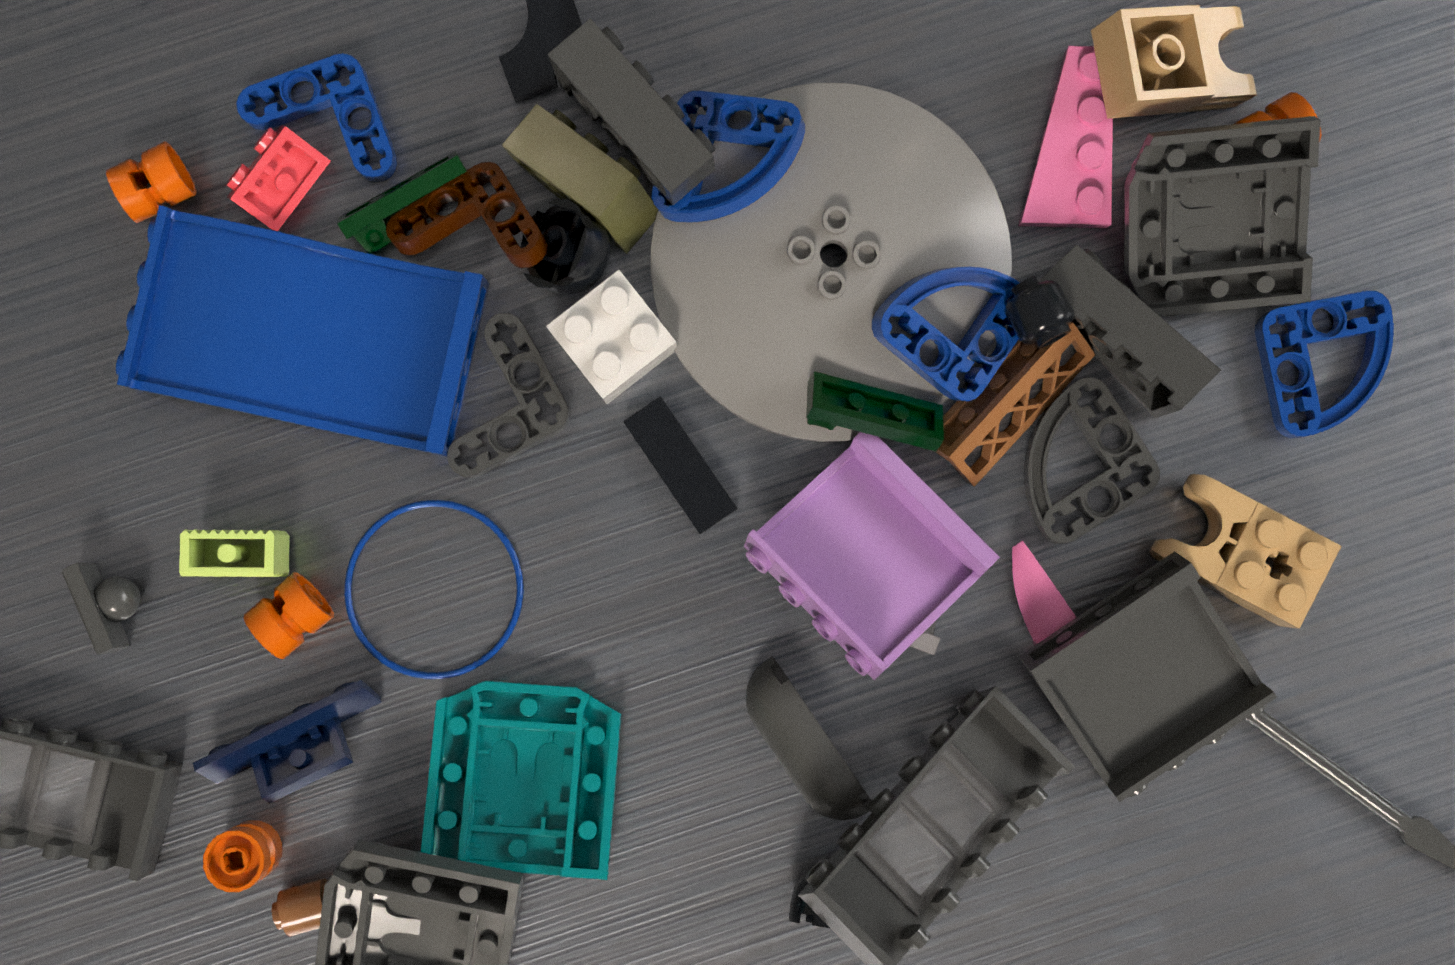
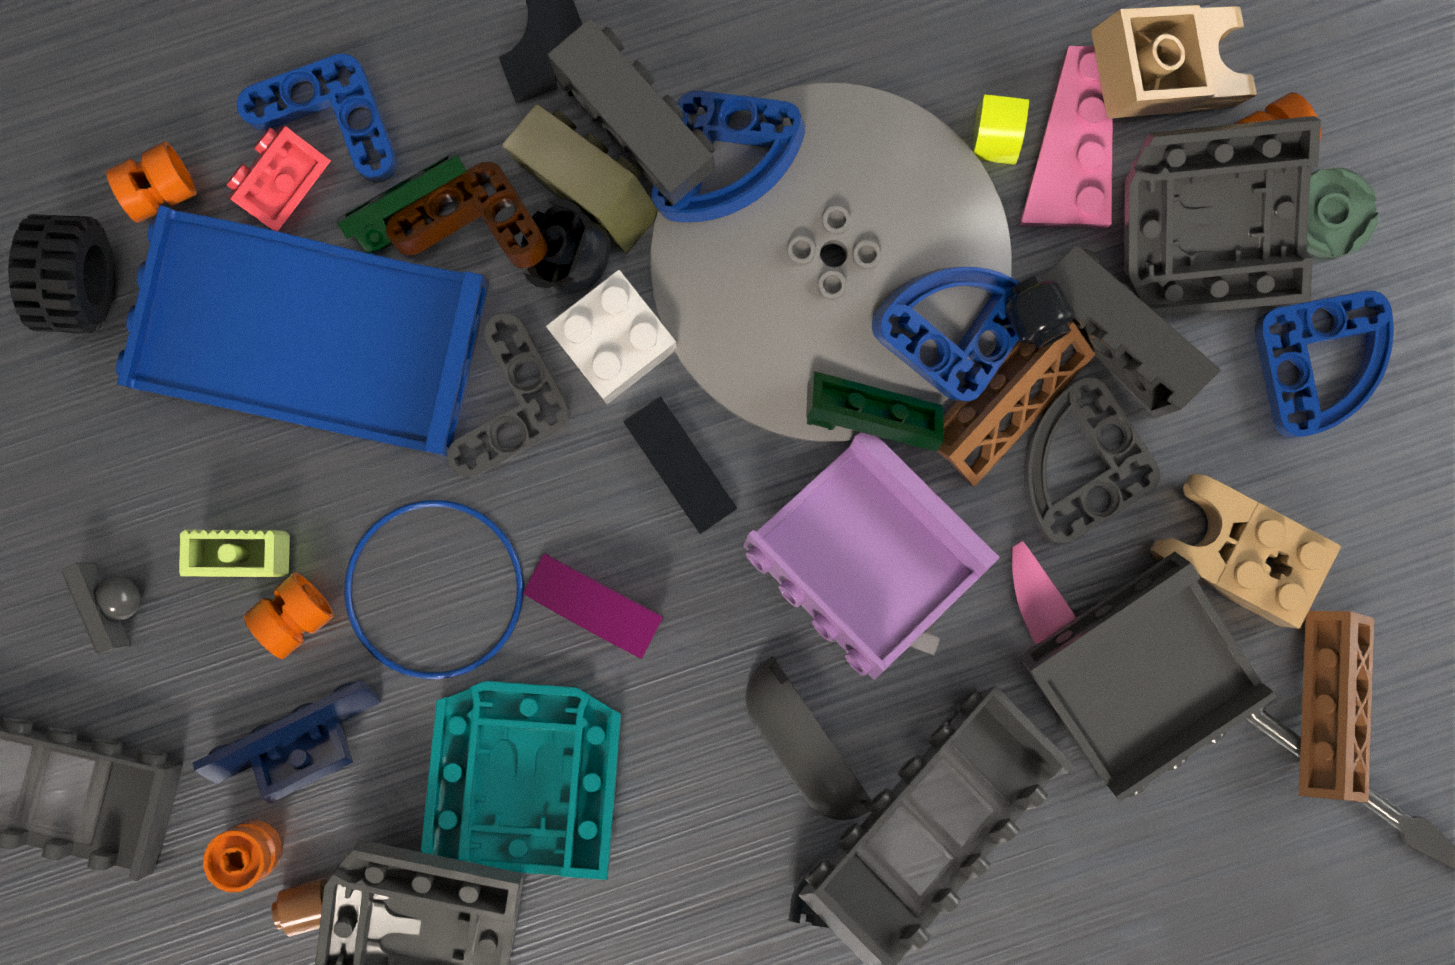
none -> black tyre [8,214,115,333]
none -> magenta slope [523,553,664,659]
none -> neon yellow brick [972,94,1029,165]
none -> medium nougat fence [1299,611,1374,803]
none -> sand green tile [1306,167,1379,258]

